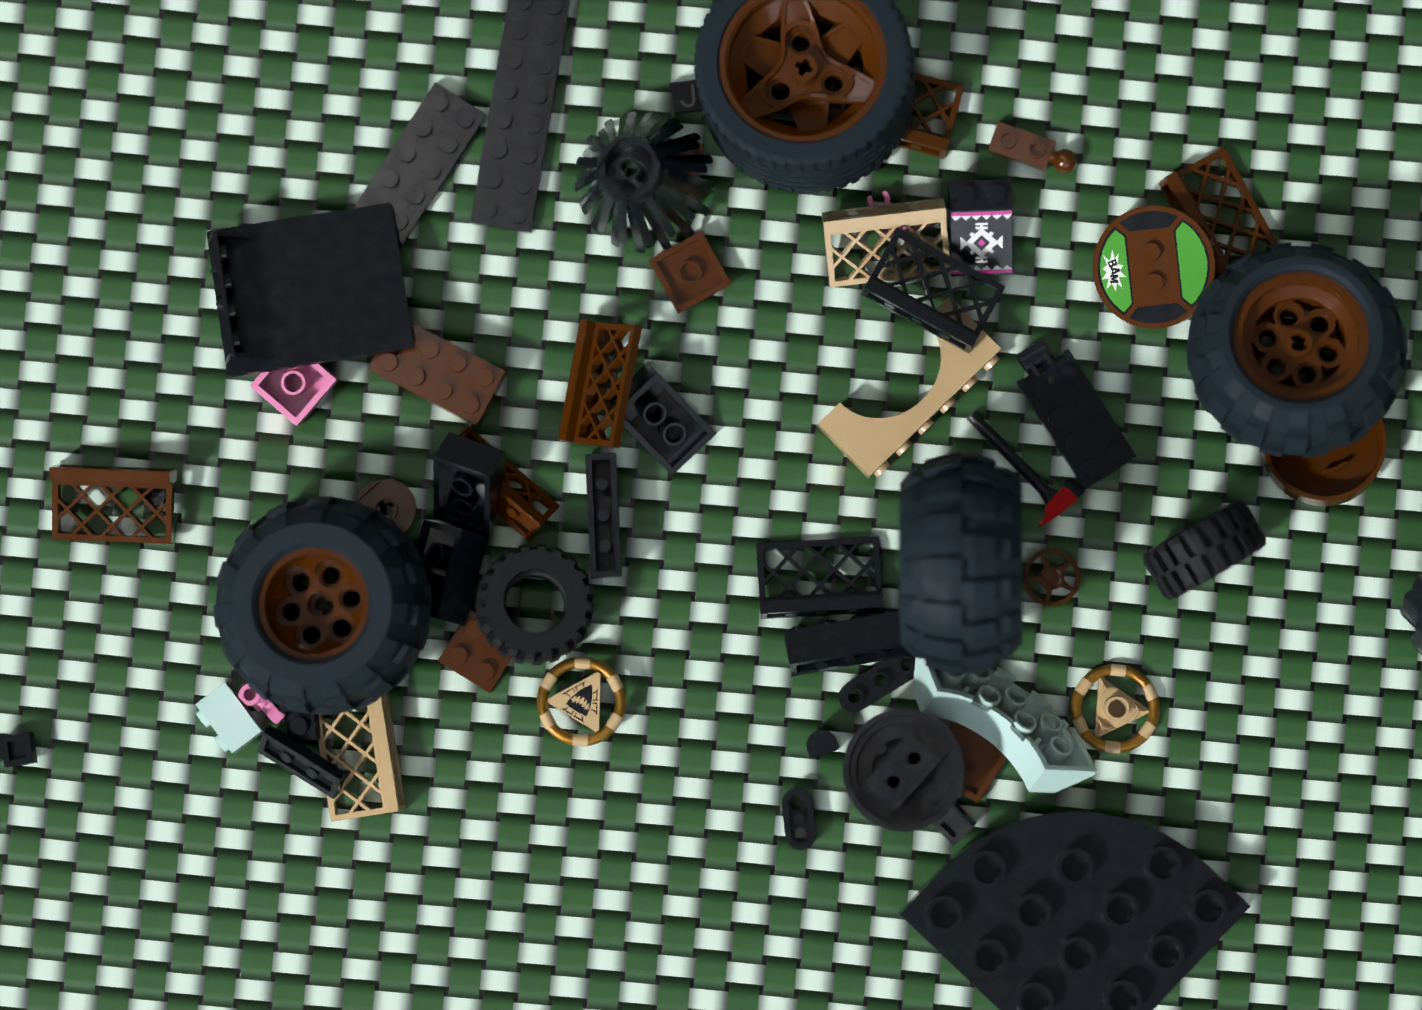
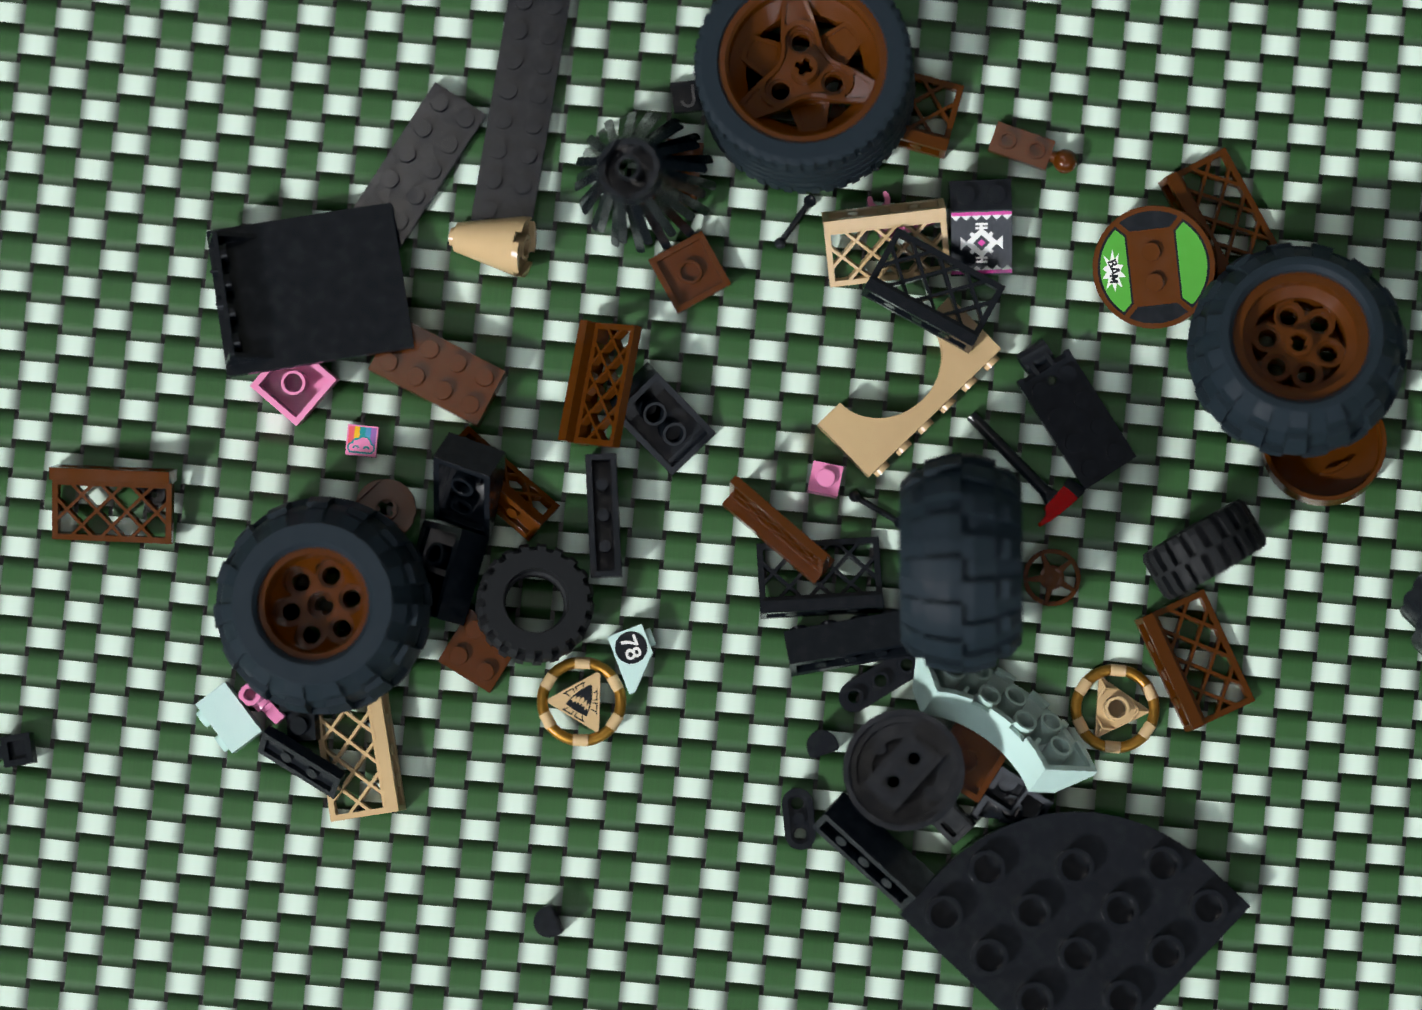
none -> tile [345,424,379,458]
none -> tan cone [449,216,537,278]
none -> black brick [534,904,564,938]
none -> slope [607,624,657,695]
none -> reddish brown fence [722,475,835,585]
none -> black hinge [774,195,816,249]
none -> bright pink brick [807,460,844,499]
none -> black brick [812,792,935,910]
none -> black hinge [849,490,899,529]
none -> black slope [970,763,1054,823]
none -> reddish brown fence [1134,589,1255,732]

